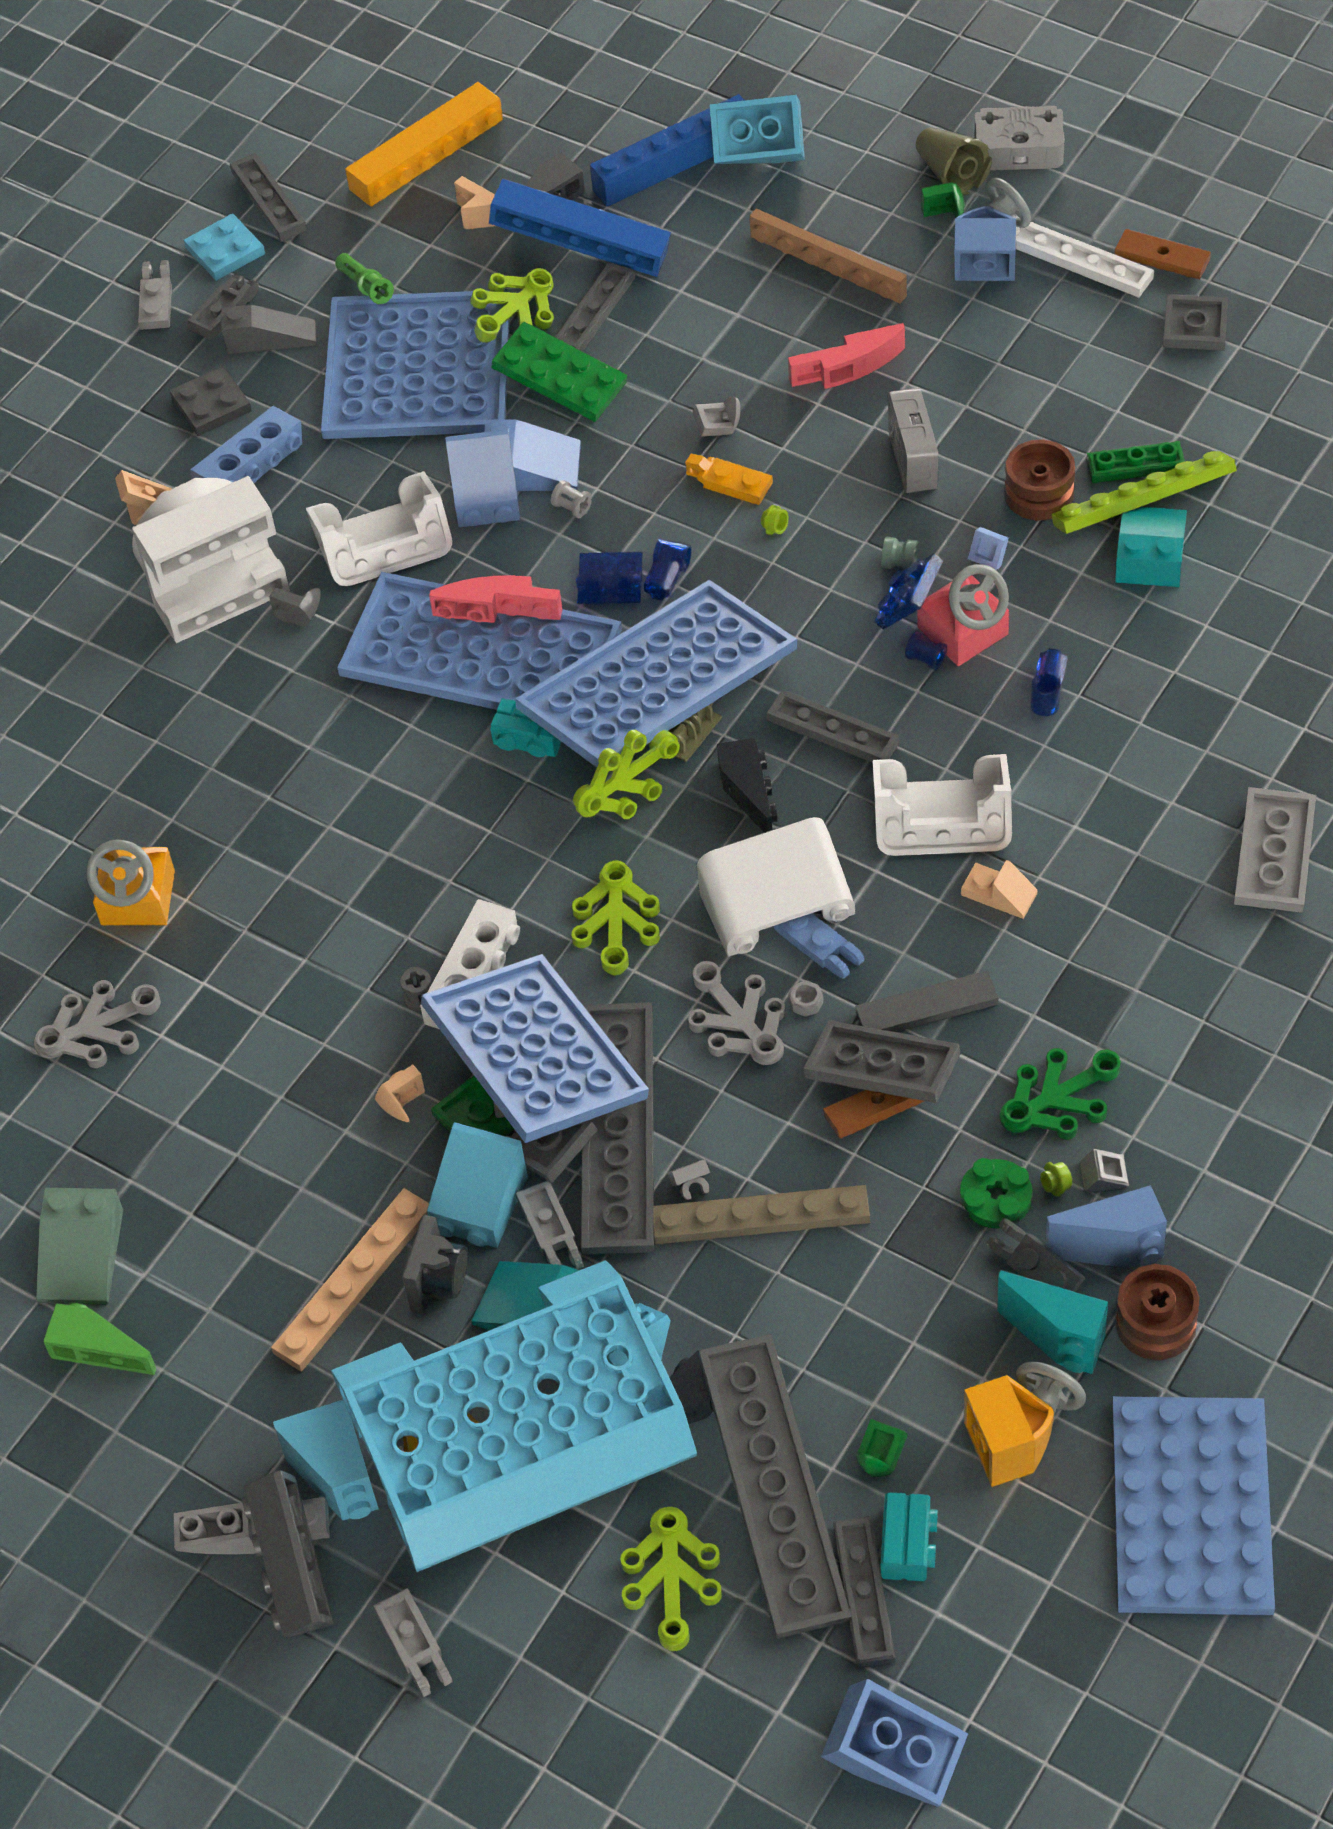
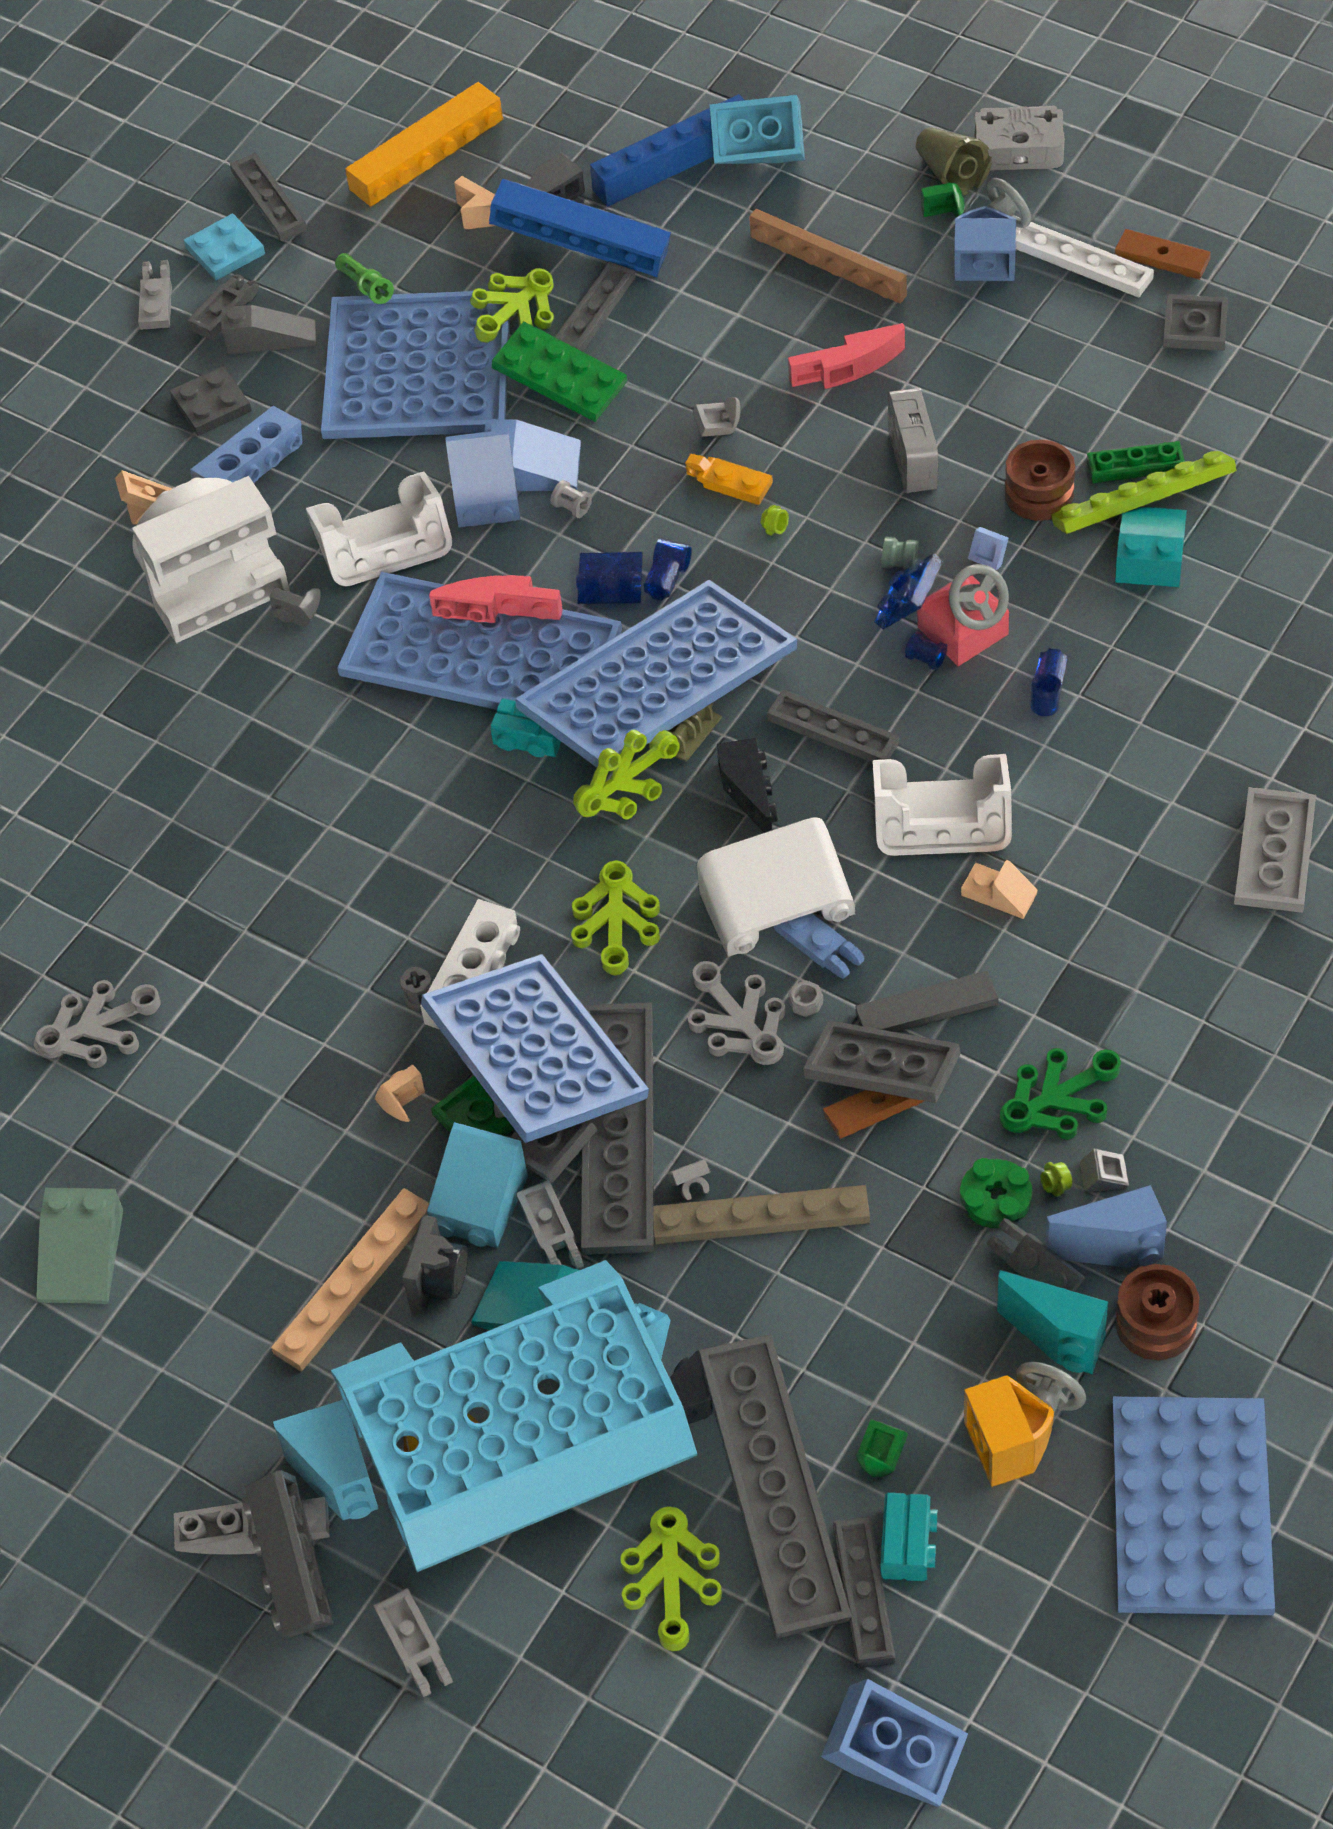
bright green slope [43,1303,156,1375] -> none
piece [86,840,175,925] -> none

